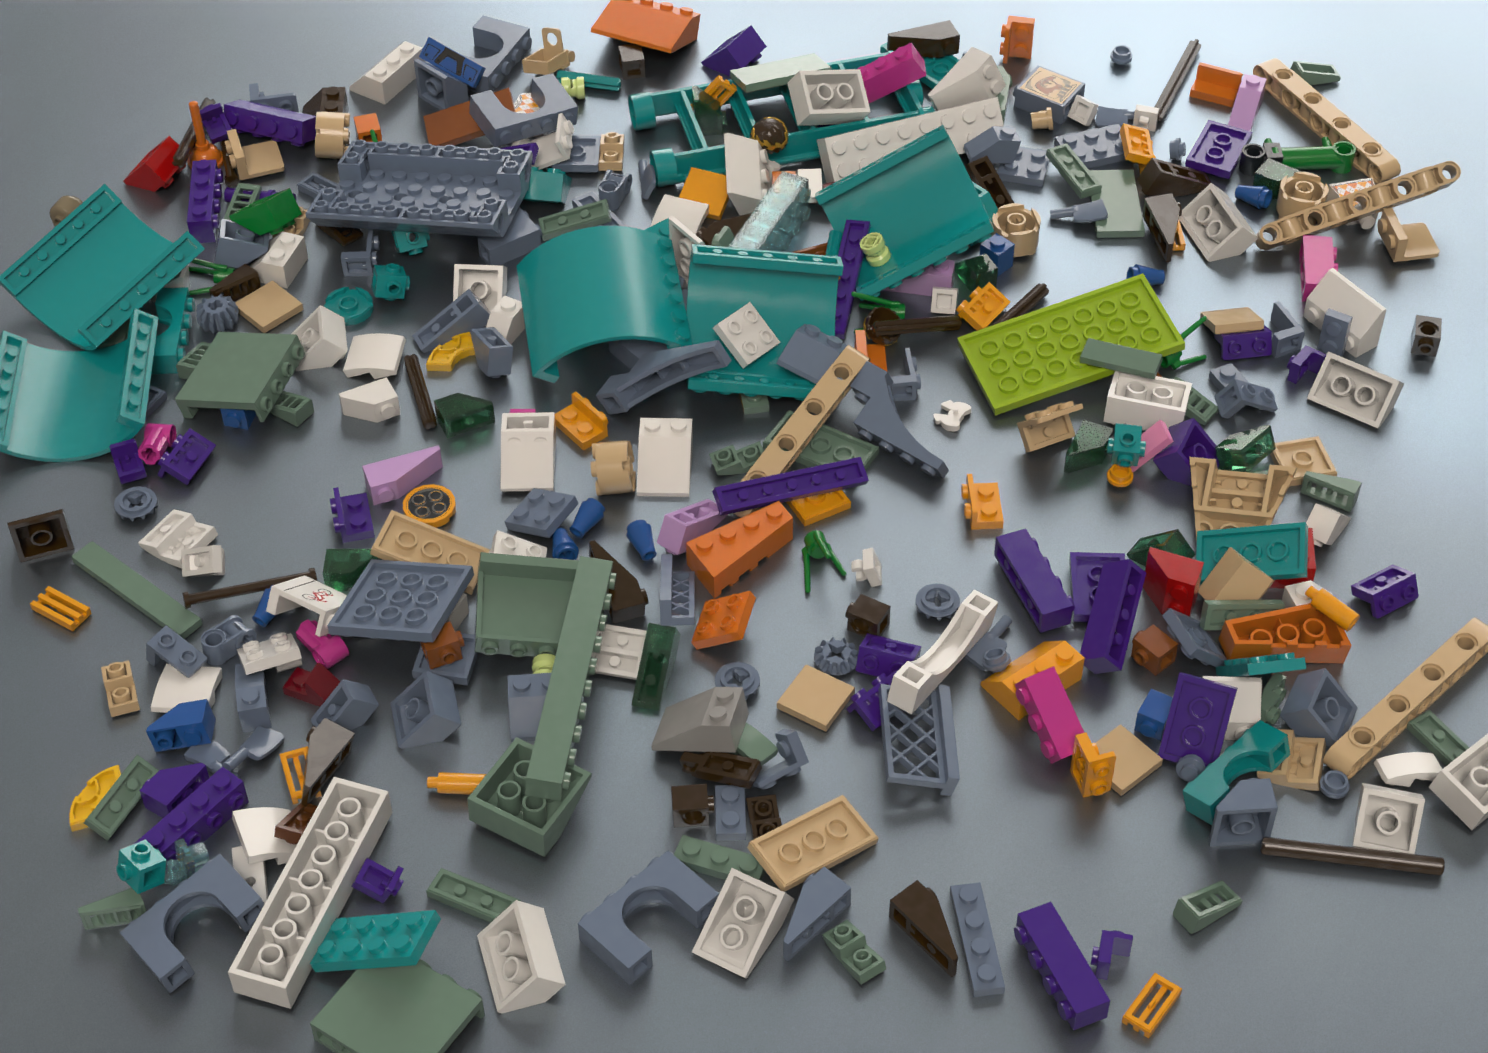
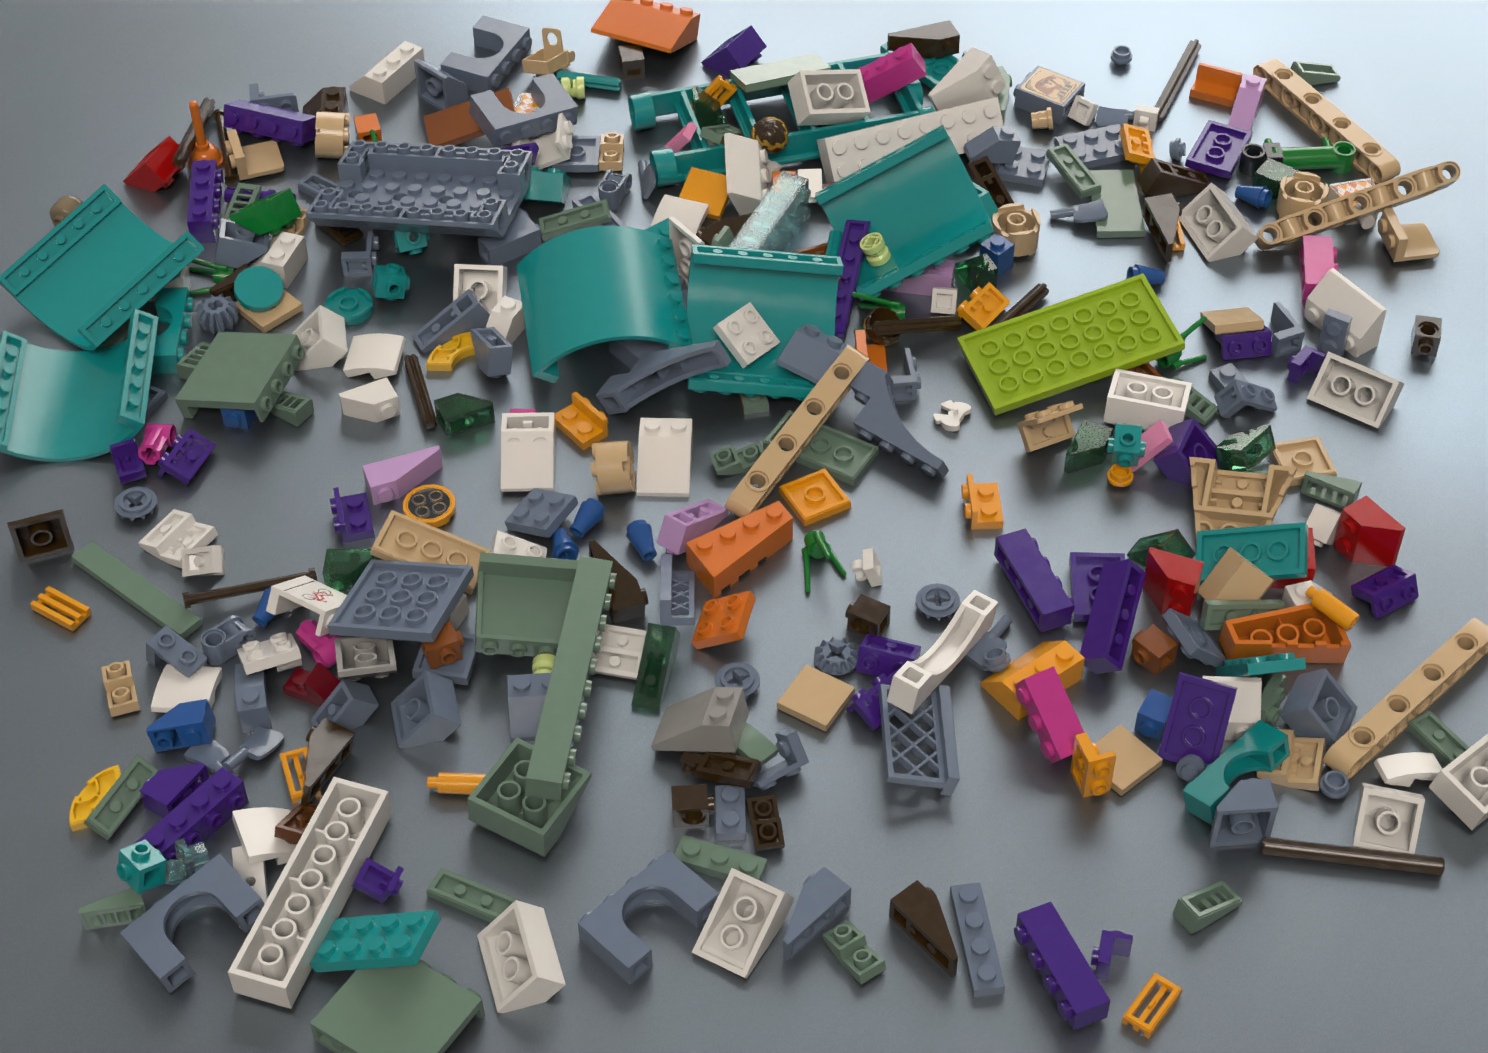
dark purple bracket [200,103,232,144] -> none
blue tile [419,37,486,88] -> none
dark purple plate [712,457,869,516] -> none
tan tile [747,795,879,892] -> none
orange bracket [999,15,1035,64] -> none
sand green tile [1080,338,1162,380] -> none
none -> teal tile [234,266,284,312]
none -> light grey slope [334,636,397,682]
none -> bright pink tile [664,122,697,153]
none -> sand green plate [699,124,744,146]
none -> red slope [1333,495,1406,567]

